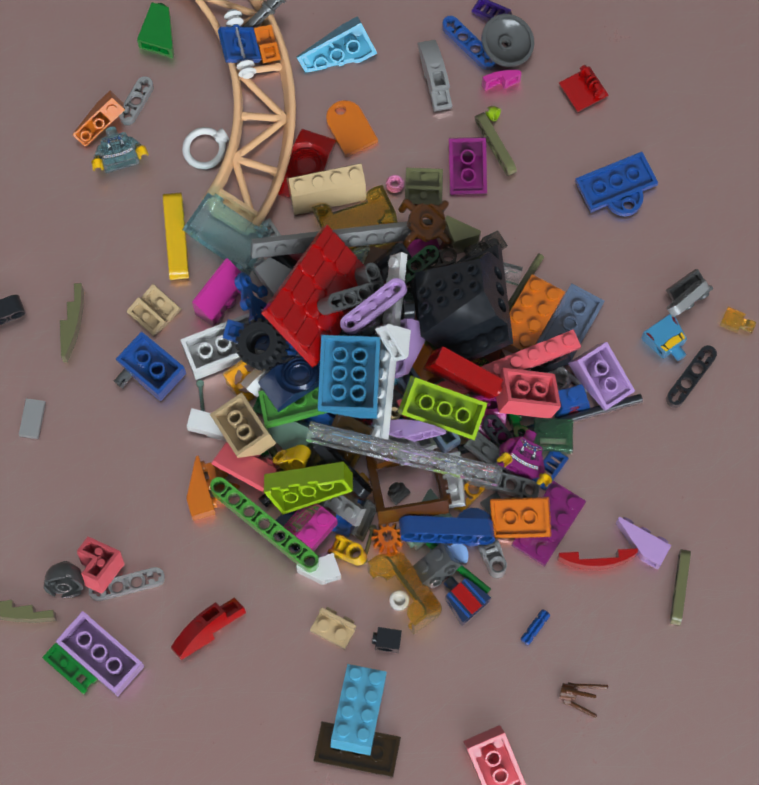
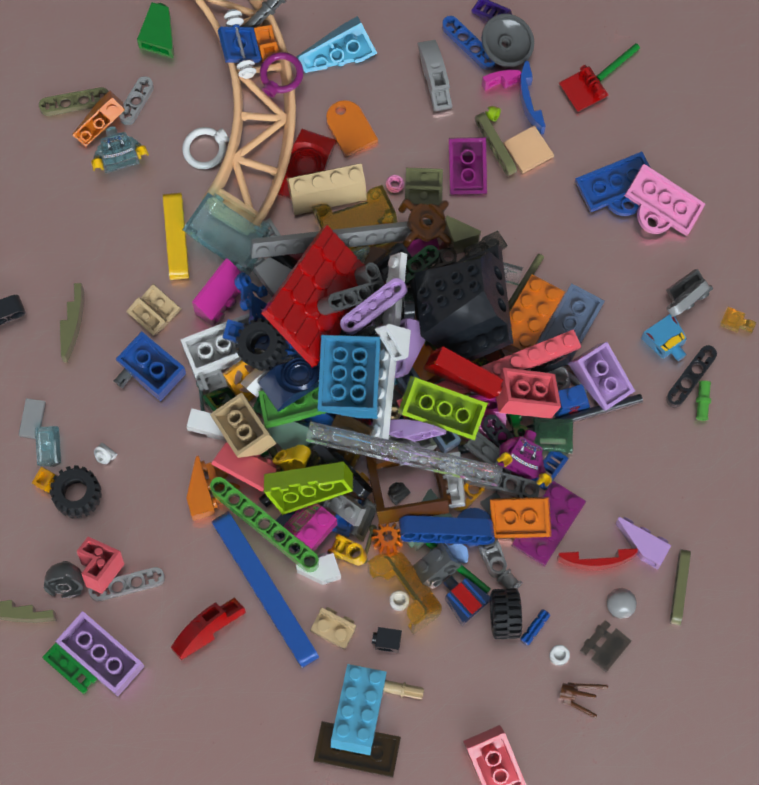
none -> light orange plate [32,466,58,493]
none -> clear light blue slope [35,426,61,467]
none -> olive beam [39,87,109,116]
none -> black tyre [50,465,102,518]
none -> white plate [94,443,117,464]
none -> light grey bracket [197,368,228,394]
none -> dark green slope [203,387,236,413]
none -> blue beam [211,511,319,668]
none -> magenta piece [260,52,304,98]
none -> tan axle [383,680,424,699]
none -> black tyre [490,588,522,639]
none -> light grey bush [497,568,523,589]
none -> light nougat tile [503,125,554,174]
none -> blue slope [520,61,546,135]
none -> white tile [549,645,570,666]
none -> clear smoke plate [580,620,631,672]
none -> green bar [597,43,640,82]
none -> light grey hair [607,588,637,619]
none -> bright pink plate [624,164,706,236]
none -> bright green pin [696,381,711,421]

